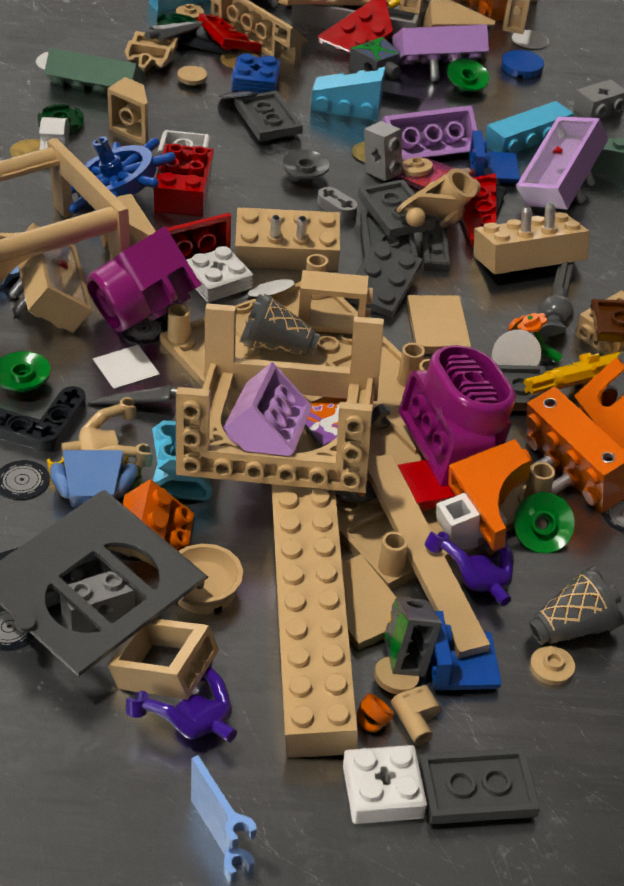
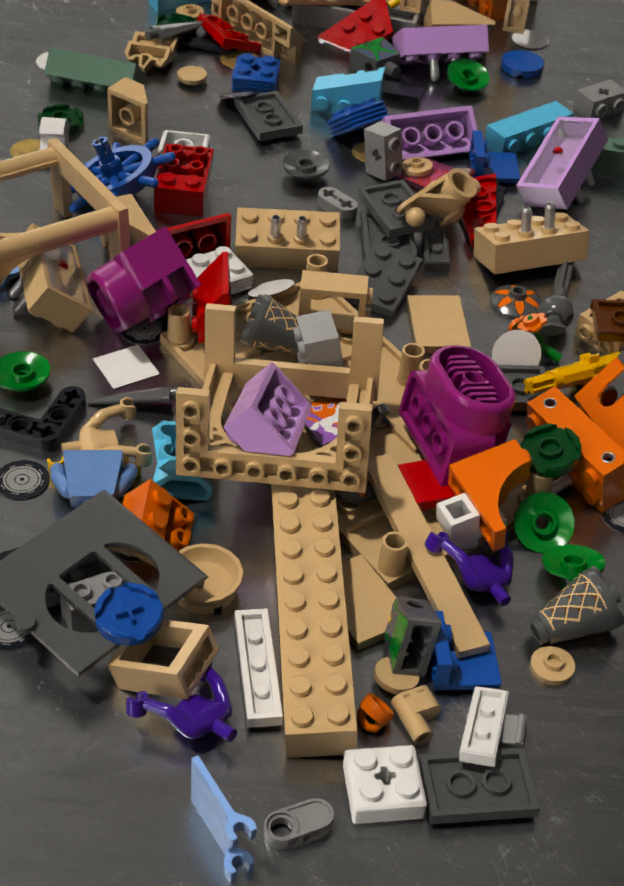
none -> blue tile [94,582,164,646]
none -> red slope [191,252,232,343]
none -> white plate [234,608,283,728]
none -> light grey piece [263,798,334,851]
none -> light grey brick [293,310,343,367]
none -> blue brick [326,98,389,138]
none -> white tile [459,686,509,767]
none -> dark grey dish [490,285,542,319]
none -> light grey piece [499,714,527,749]
none -> dark green tile [520,424,582,478]
none -> green dish [541,544,606,581]

